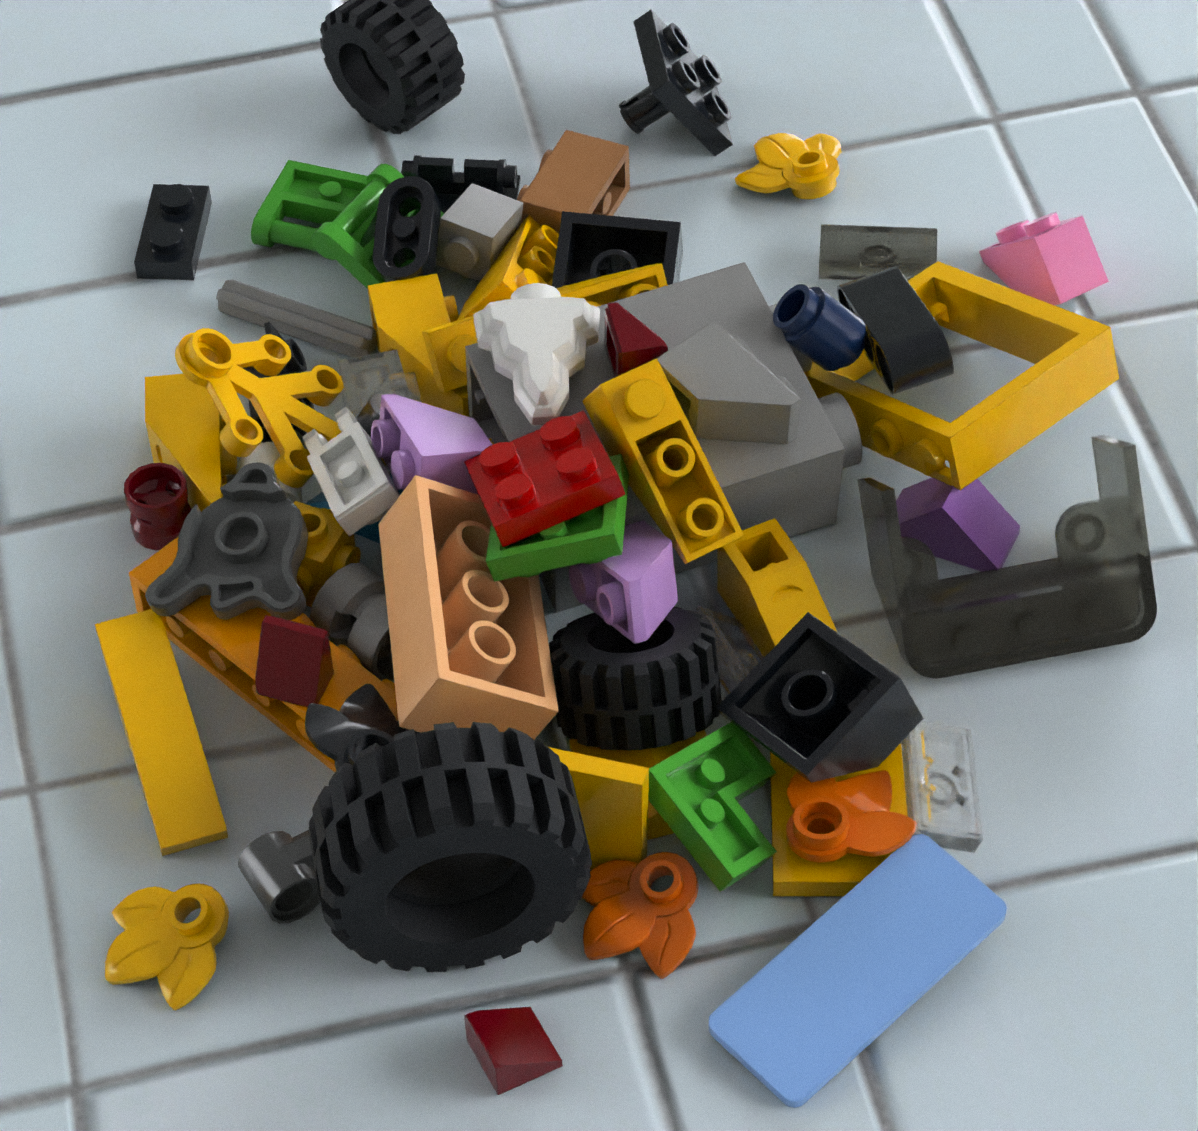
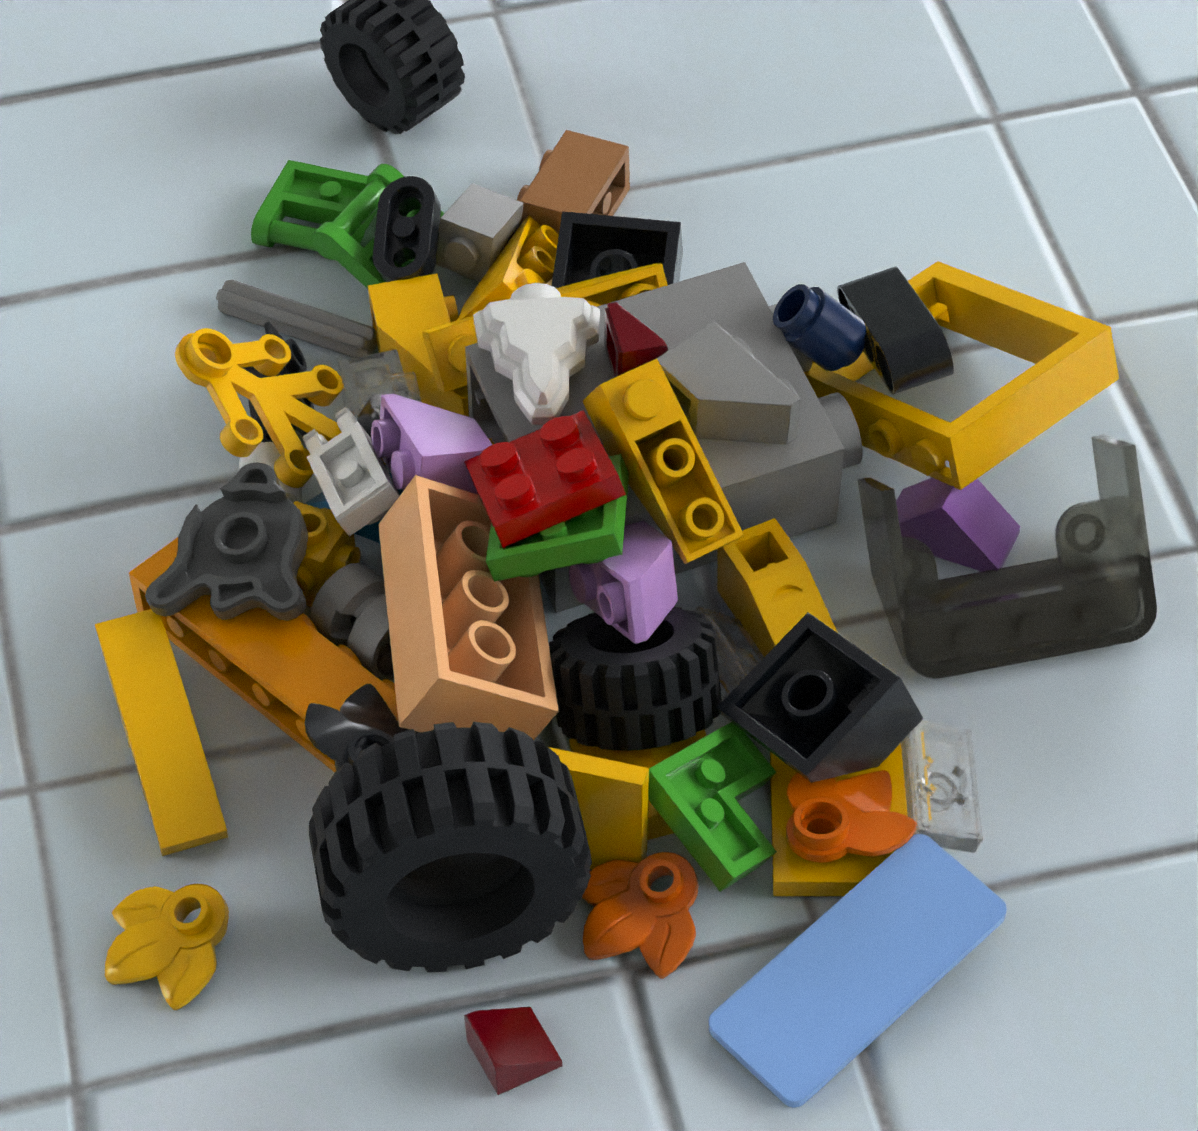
dark red wheel [124,463,192,550] -> none
black plate [134,184,212,280] -> none
yellow slope [145,374,238,512] -> none
dark grey piece [238,830,320,924] -> none
dark red slope [255,615,334,708] -> none
black hinge [401,155,521,213] -> none
black plate [619,10,733,156] -> none
yellow plate [735,133,842,199] -> none
clear smoke plate [819,224,937,281] -> none
bright pink slope [979,212,1109,305] -> none

